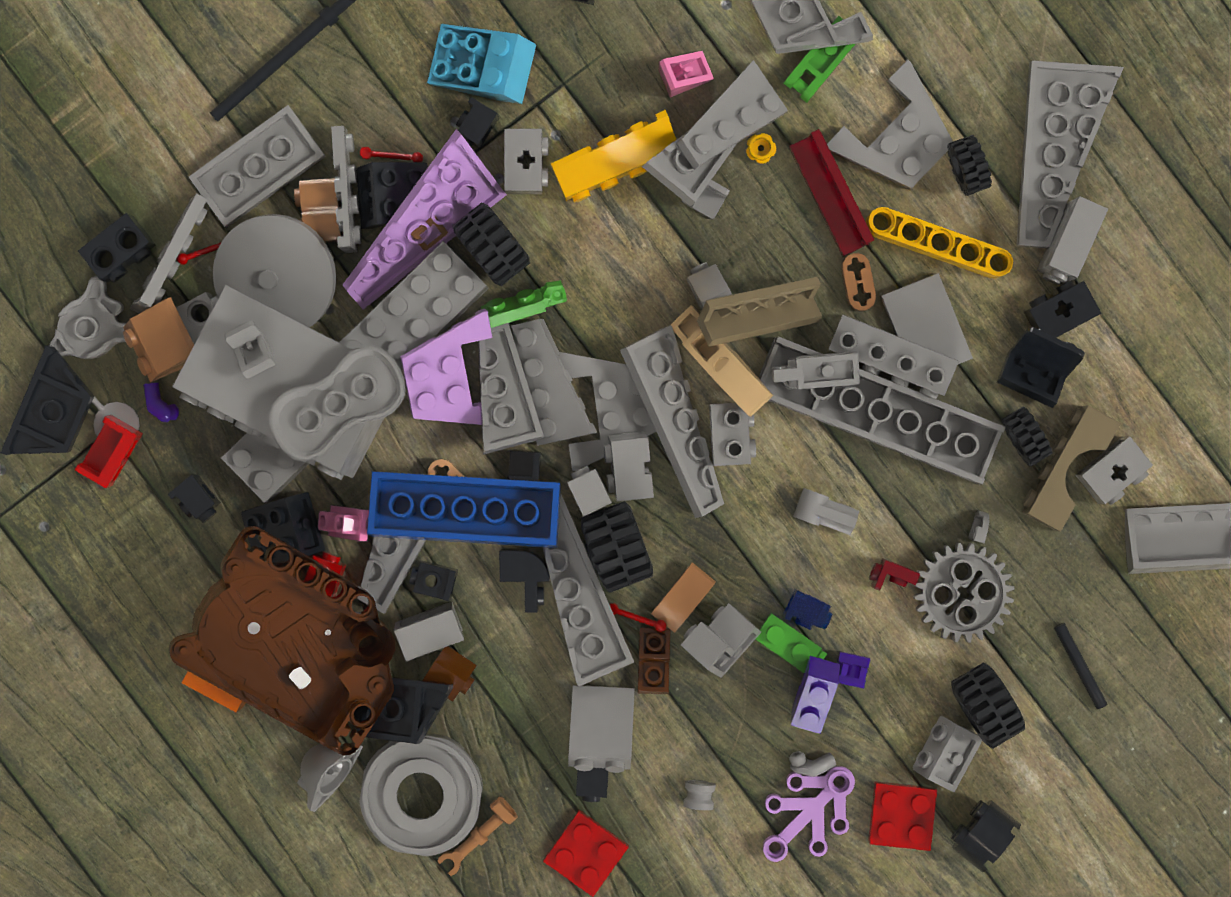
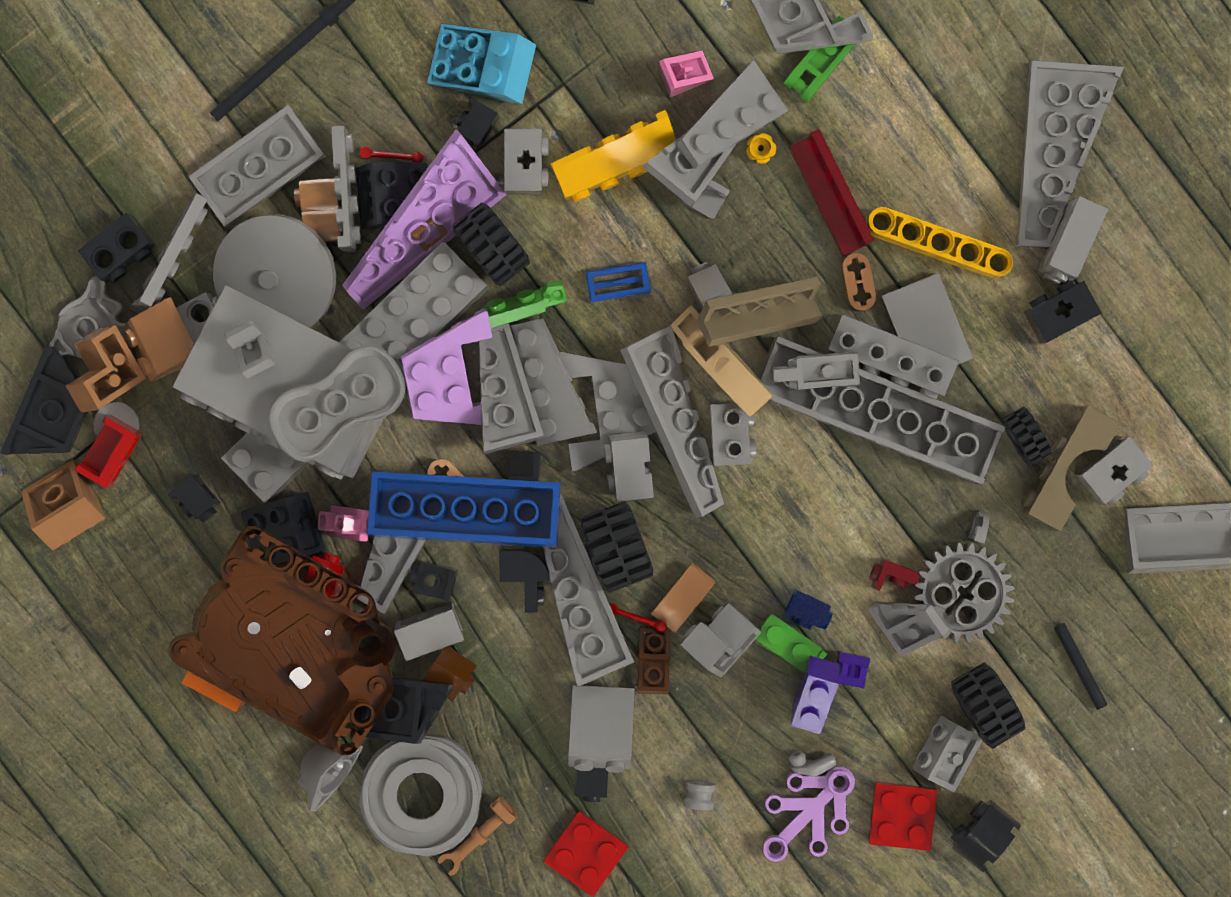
dark purple arm [143,383,179,423] -> none
red hinge [176,242,221,265] -> none
light grey brick [567,466,612,517] -> none
light grey piece [793,488,859,535] -> none
light grey wing [827,59,953,190] -> none
black tyre [947,135,992,196] -> none
black bracket [997,327,1085,408] -> none
none -> medium nougat slope [21,459,105,551]
none -> medium nougat brick [66,325,146,413]
none -> blue tile [585,262,651,303]
none -> light grey wing [867,602,949,657]

